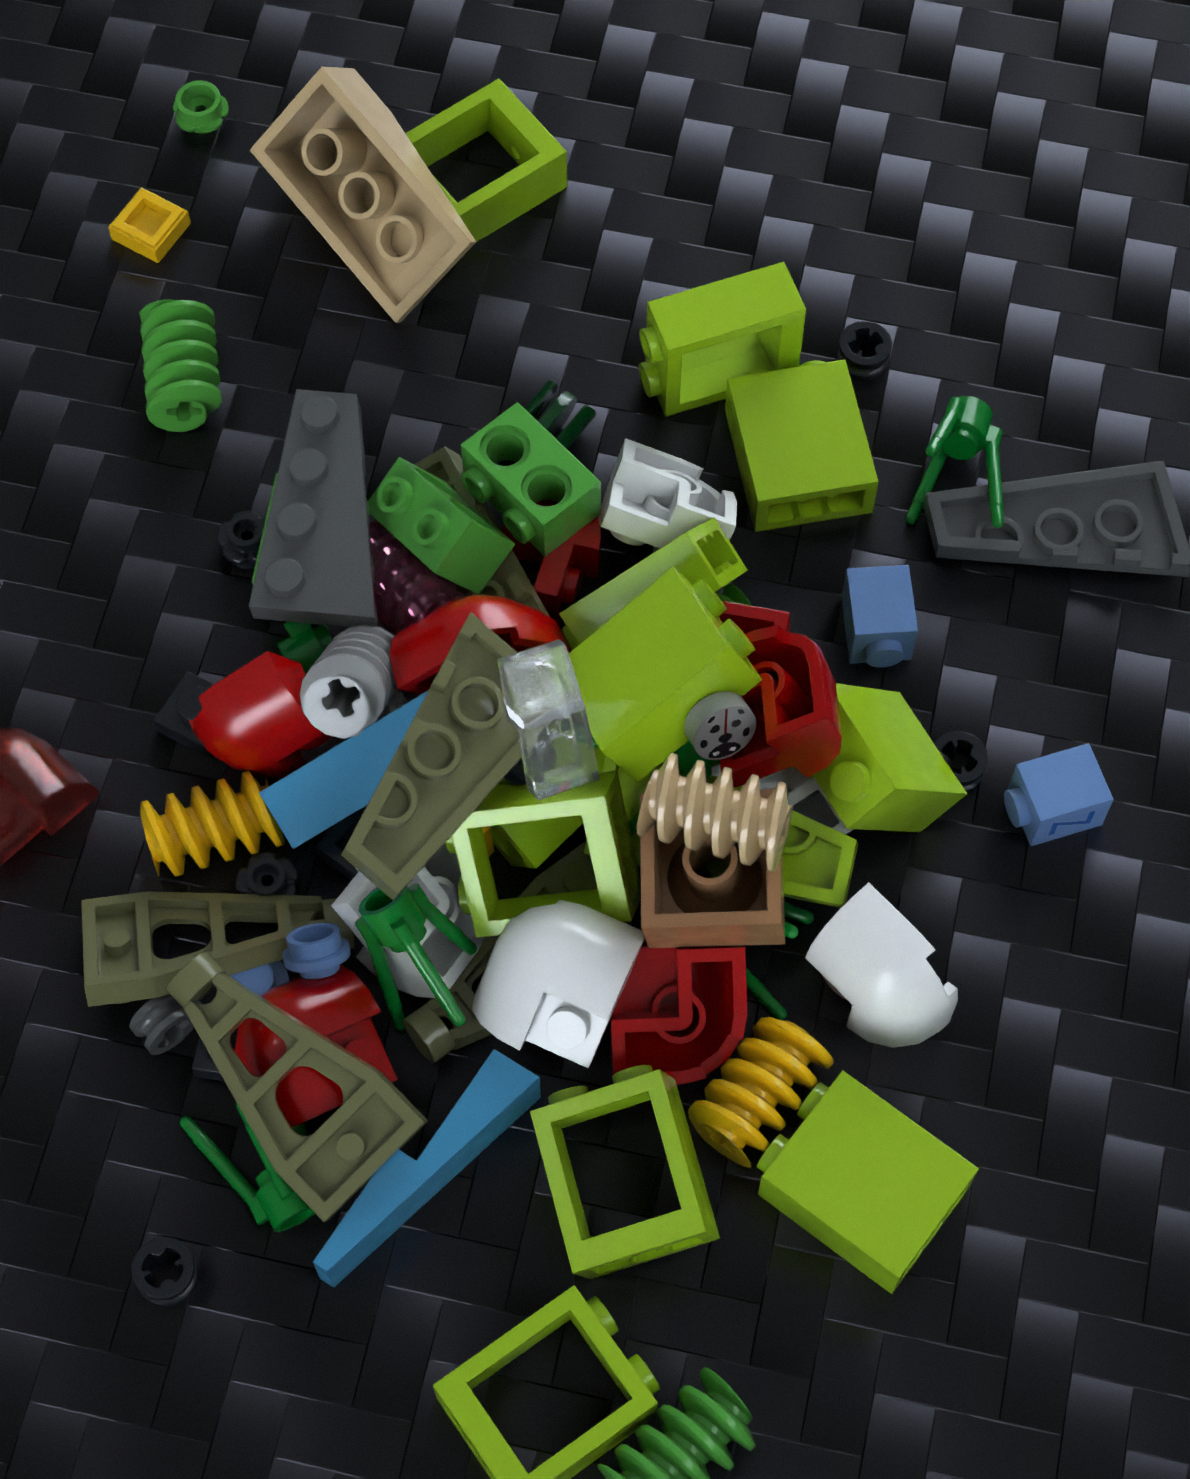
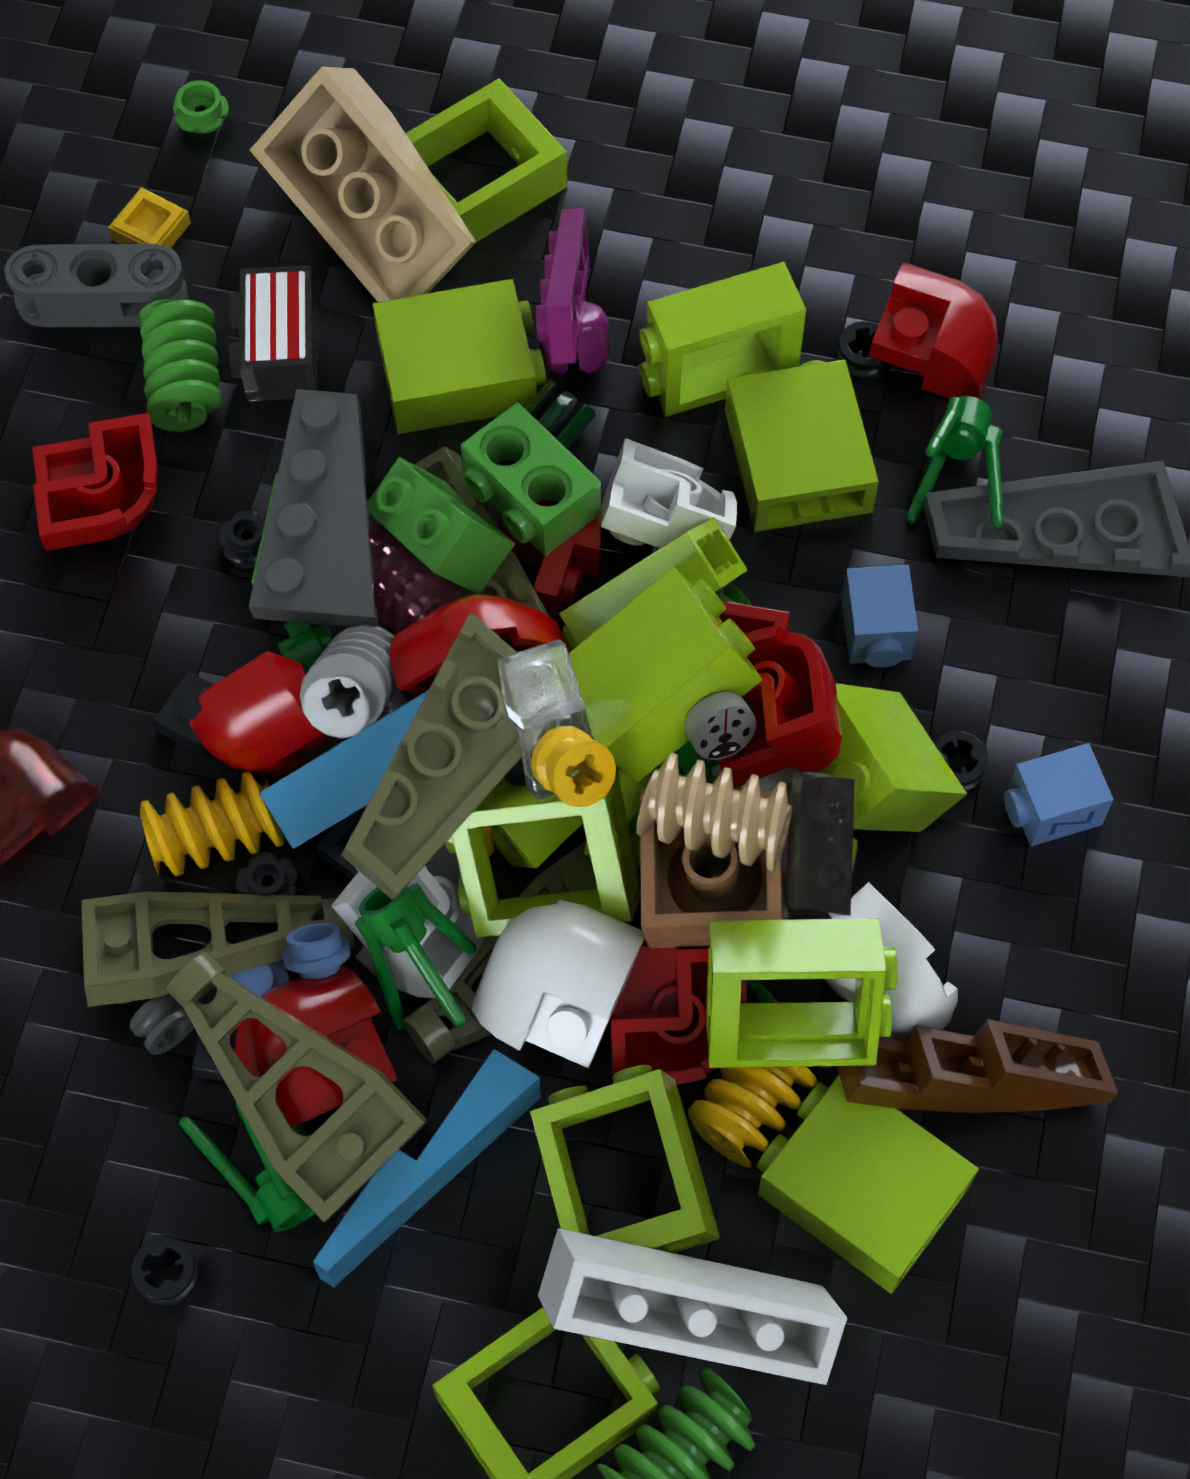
none -> dark grey piece [4,244,190,327]
none -> red brick [32,413,158,551]
none -> brick [229,265,318,401]
none -> lime brick [373,279,546,434]
none -> yellow wheel [531,726,616,807]
none -> magenta plate [536,208,610,376]
none -> white brick [538,1228,847,1385]
none -> lime window [706,918,897,1068]
none -> clear smoke bracket [783,771,855,920]
none -> reddish brown slope [837,1019,1118,1113]
none -> red brick [868,262,998,399]

